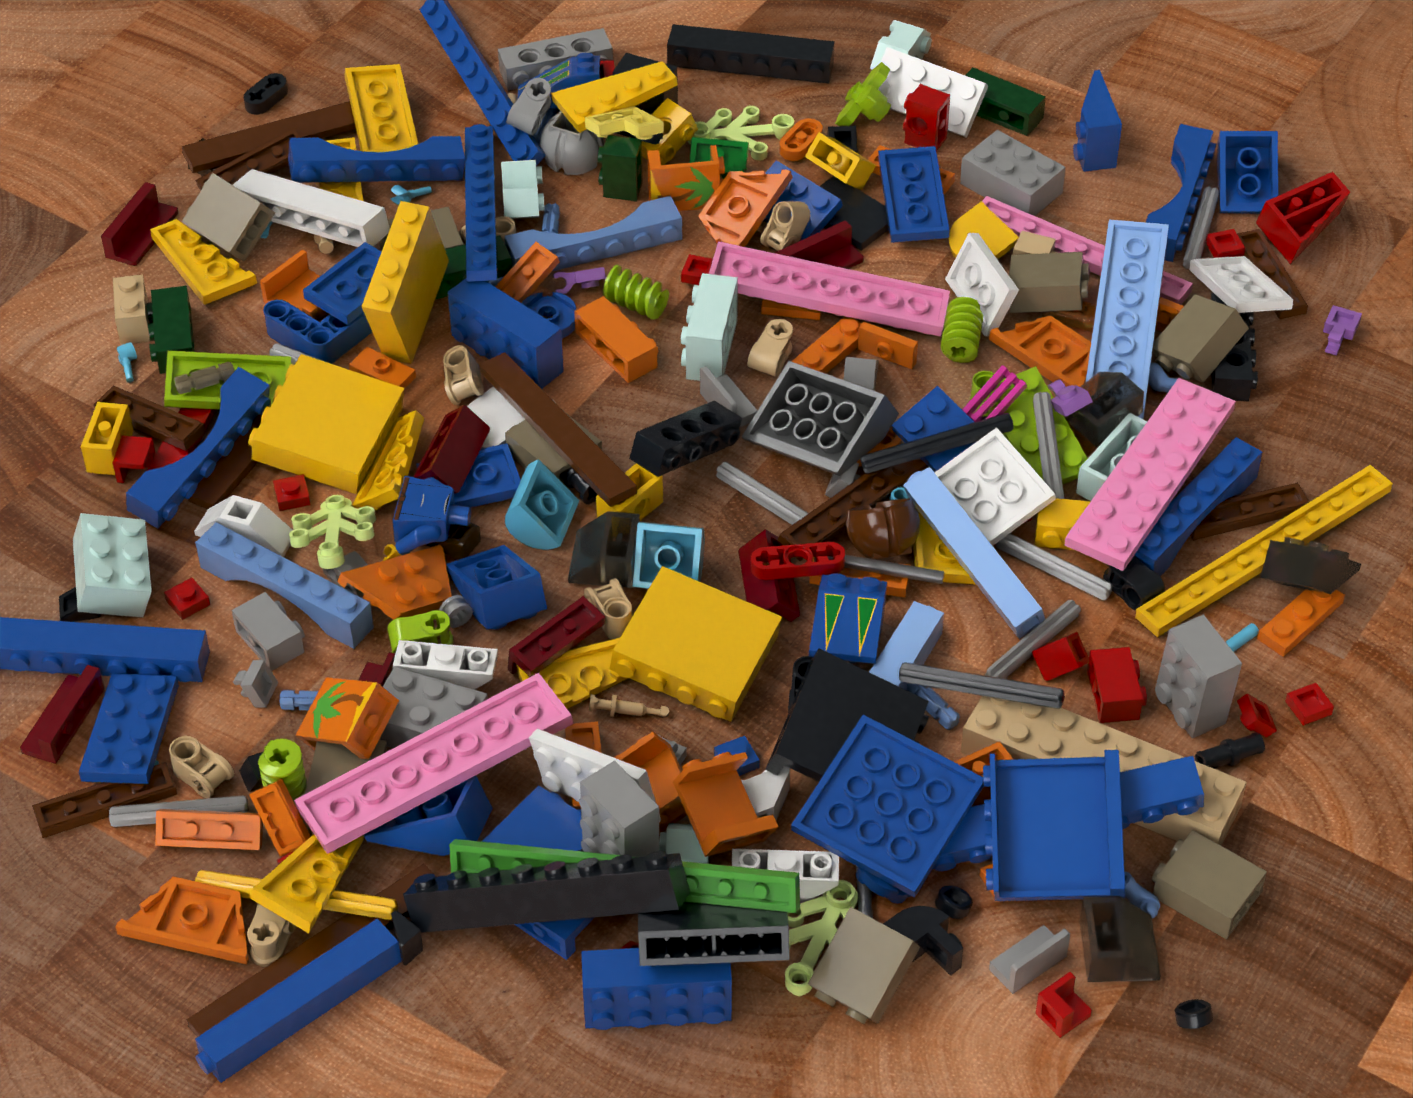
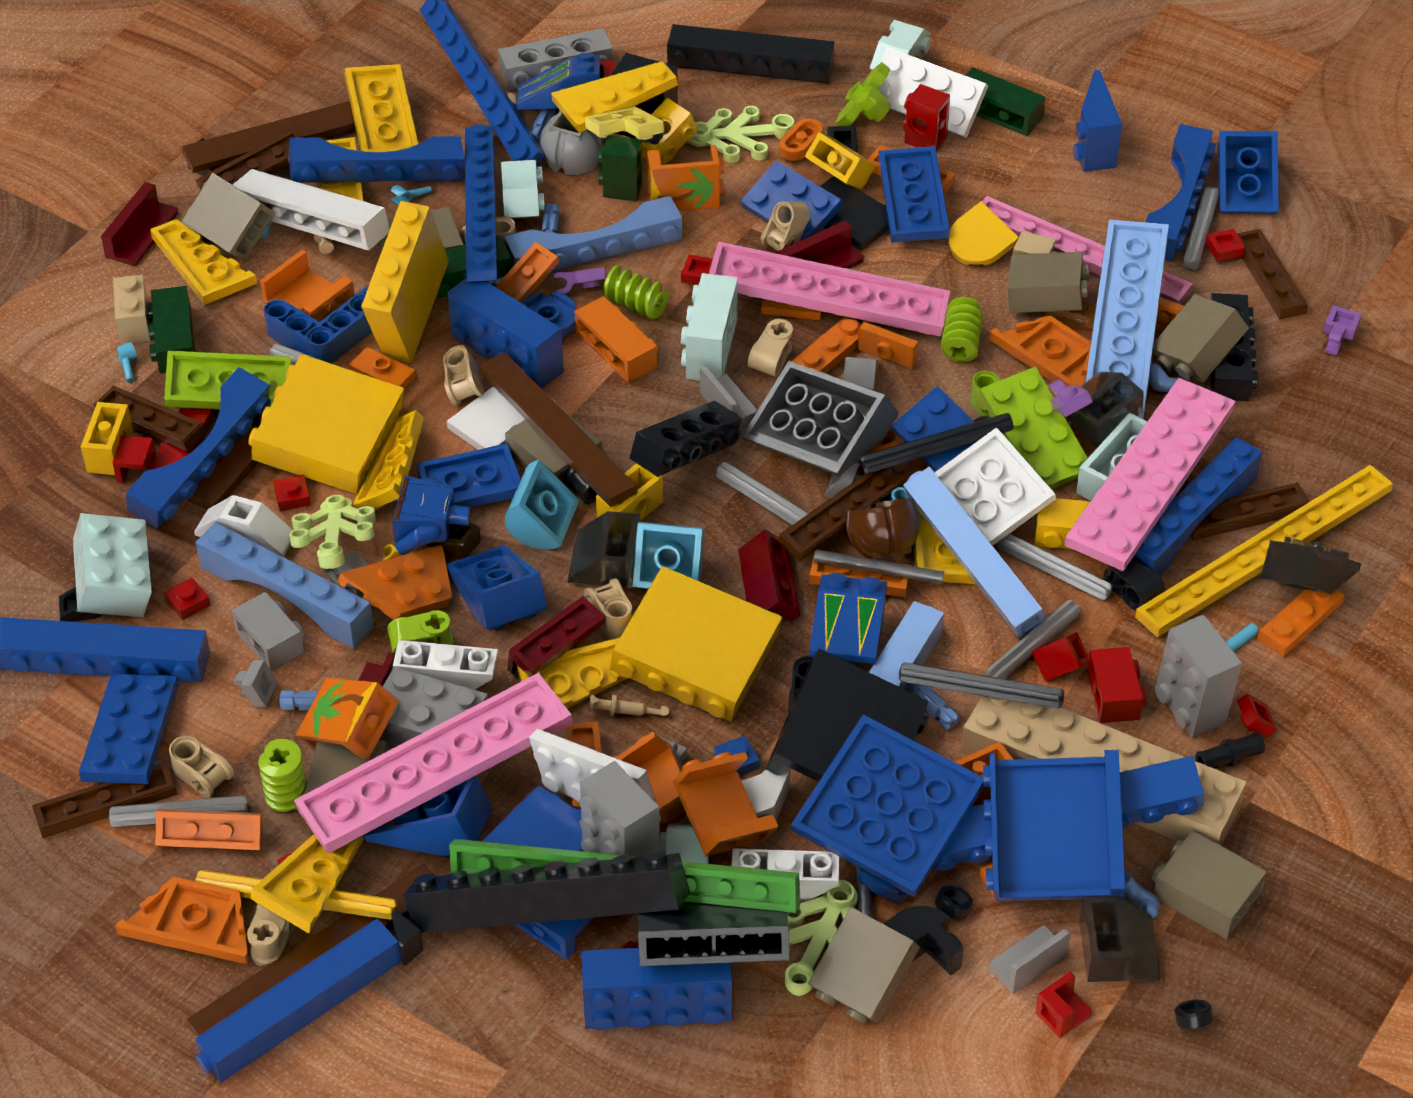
dark red panel [20,665,105,764] -> none
dark tan axle [175,362,235,394] -> none
black slope [239,752,263,792] -> none
black beam [243,73,288,115] -> none
orange plate [249,778,311,857] -> none
blue plate [303,242,382,325] -> none
dark red panel [413,404,490,495] -> none
light grey bush [439,595,473,628] -> none
light grey piece [506,78,551,136] -> none
green bracket [689,137,749,179] -> none
orange wing [698,170,793,247] -> none
red beam [751,542,845,580] -> none
white plate [945,233,1019,336] -> none
light grey brick [960,130,1066,216] -> none
dark pink tile [962,365,1027,422] -> none
light grey axle [1033,392,1064,499] -> none
white tile [1189,256,1293,313] -> none
red wedge [1256,172,1350,265] -> none
red plate [1285,682,1334,726] -> none

